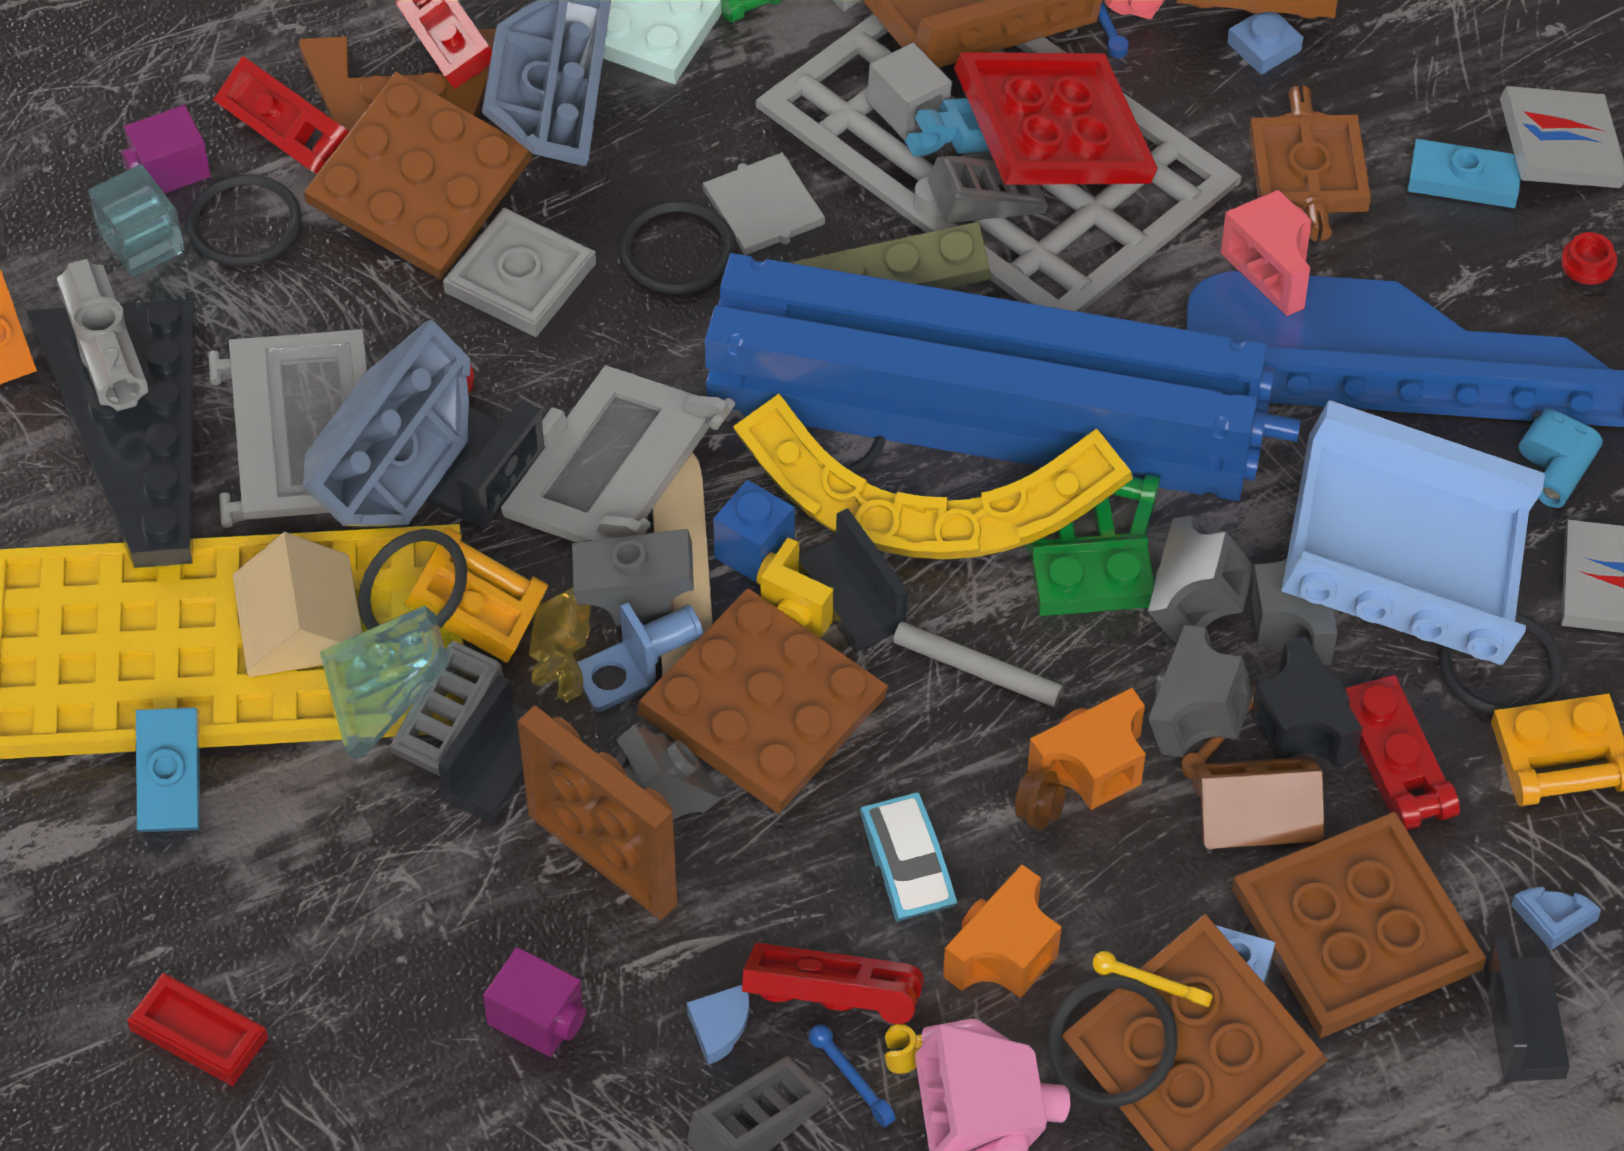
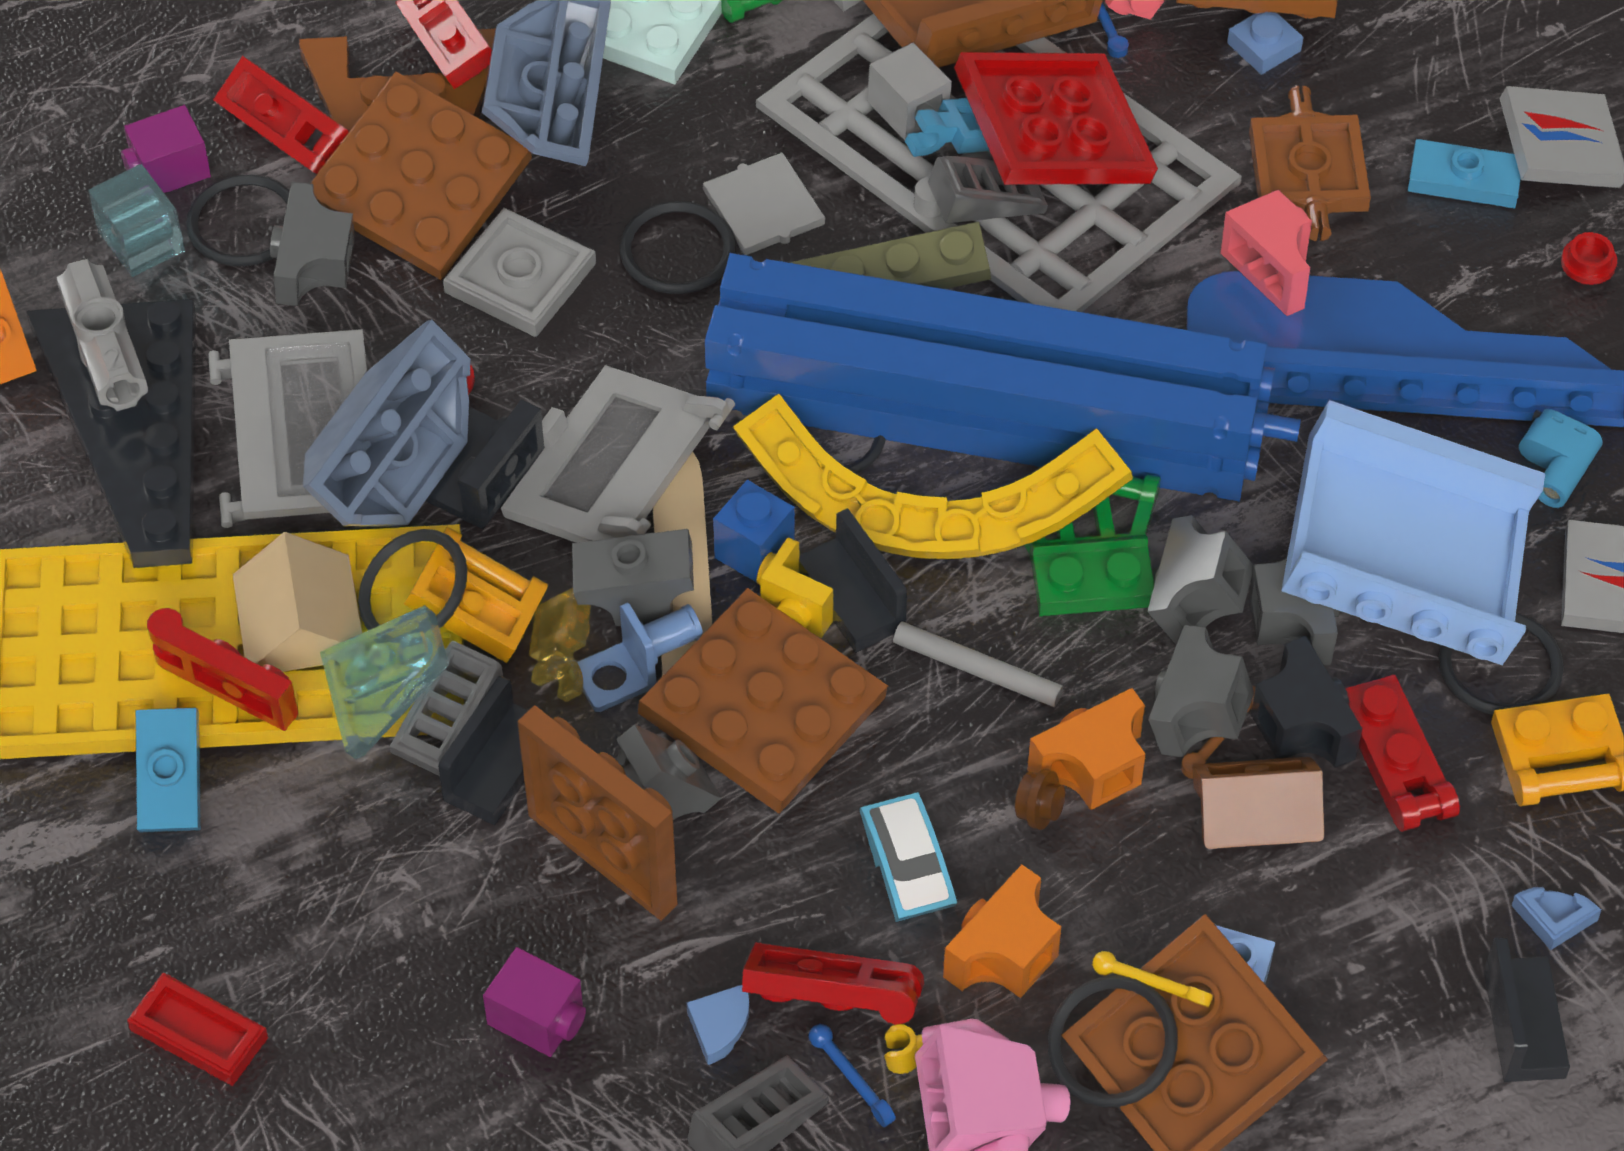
dark orange plate [1232,812,1486,1038] -> none
none -> red plate [147,608,298,731]
none -> dark grey brick [270,181,354,306]

